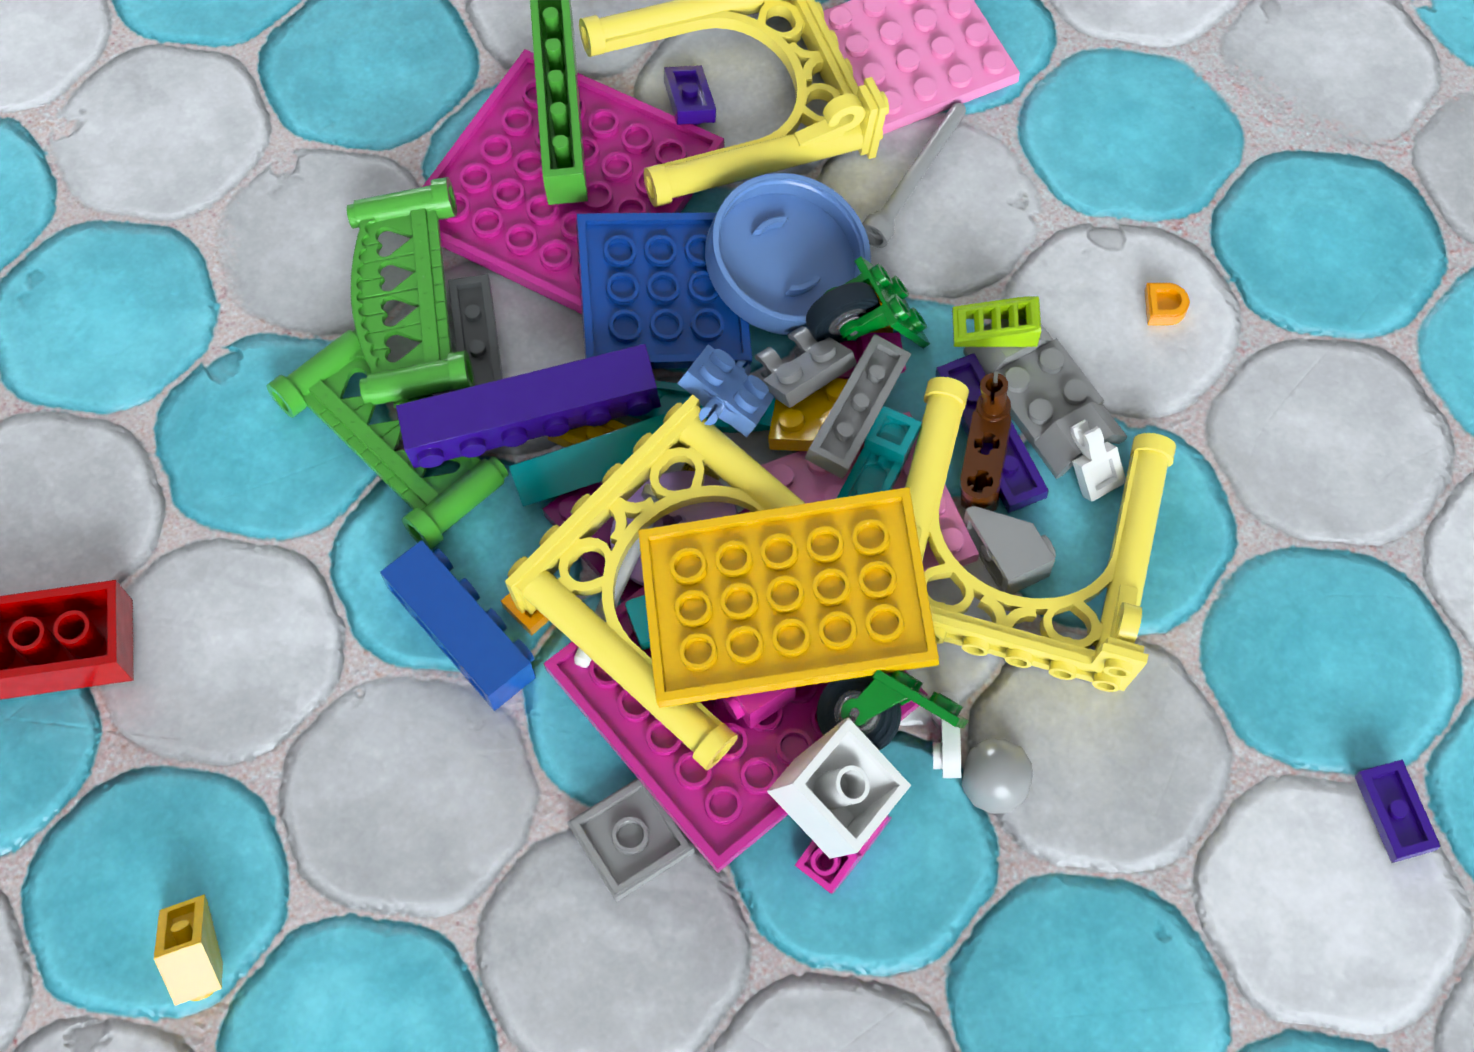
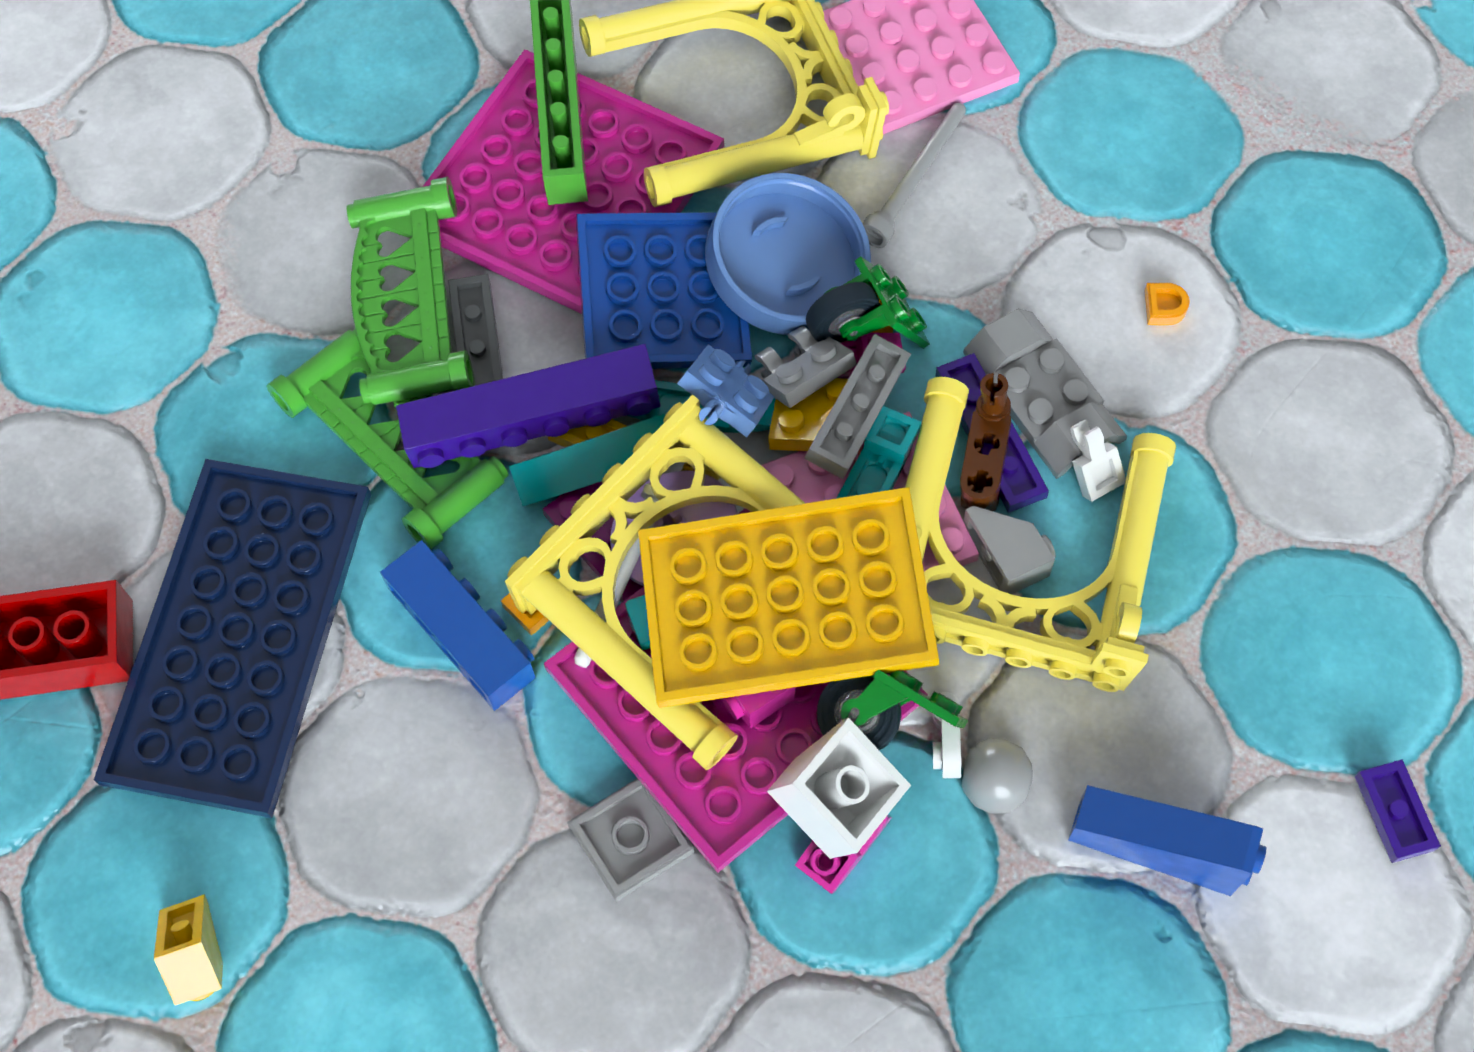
dark purple plate [663,65,716,126] -> none
lime slope [952,296,1041,347] -> none
none -> dark blue plate [94,459,371,818]
none -> blue slope [1068,785,1267,896]

